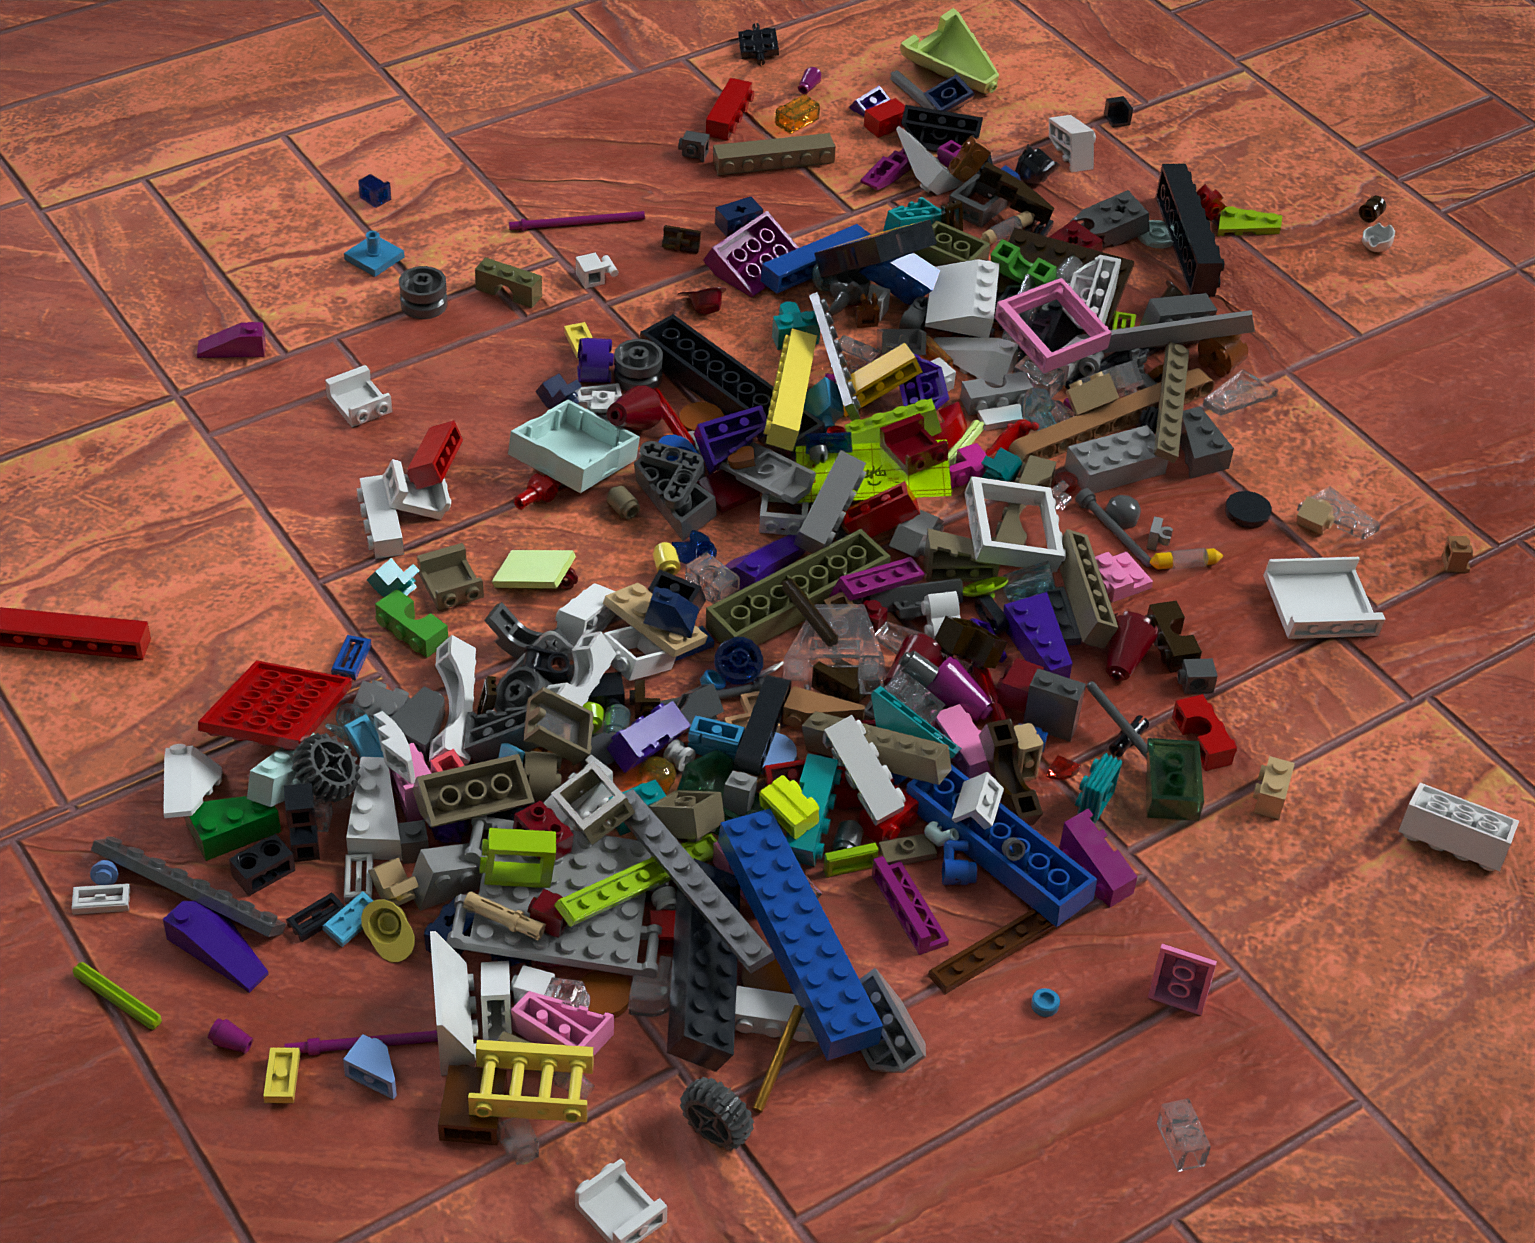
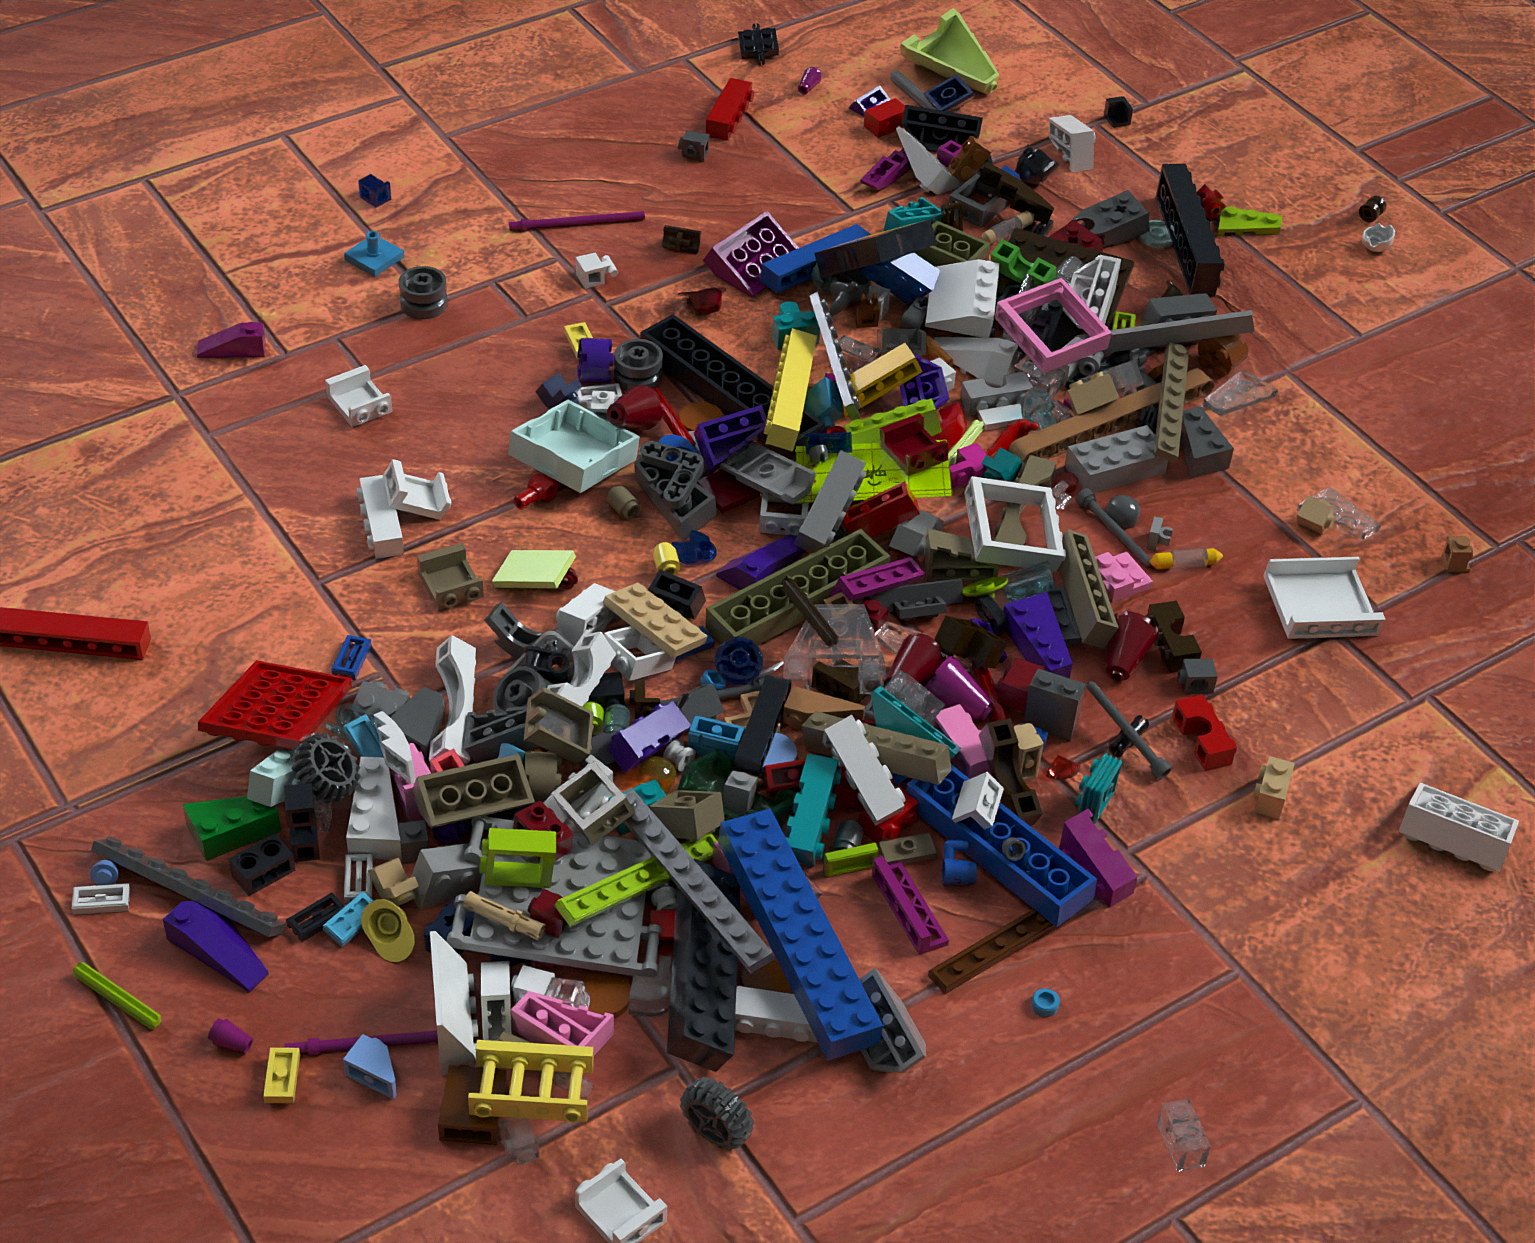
white wedge [164,744,222,818] -> none
brick [367,558,420,597] -> none
bright green arch [375,589,448,658] -> none
red brick [407,420,463,490] -> none
olive arch [475,257,542,308] -> none
dark brown tile [476,676,497,715] -> none
dark blue slope [643,587,699,638] -> none
clear brick [685,552,740,604] -> none
dark tan brick [713,133,836,176] -> none
dark blue brick [715,196,763,237] -> none
dark orange tile [728,446,756,469] -> none
pearl gold bar [752,1005,805,1113] -> none
neon yellow brick [759,775,820,840] -> none
clear yellow brick [775,94,820,134] -> none
dark grey brick [898,650,939,688] -> none
white brick [921,591,960,639] -> none
light aqua arm [924,821,959,846] -> none
clear green slope [1146,738,1204,821] -> none
bright pink slope [1148,944,1217,1015] -> none
black tile [1225,491,1272,528] -> none

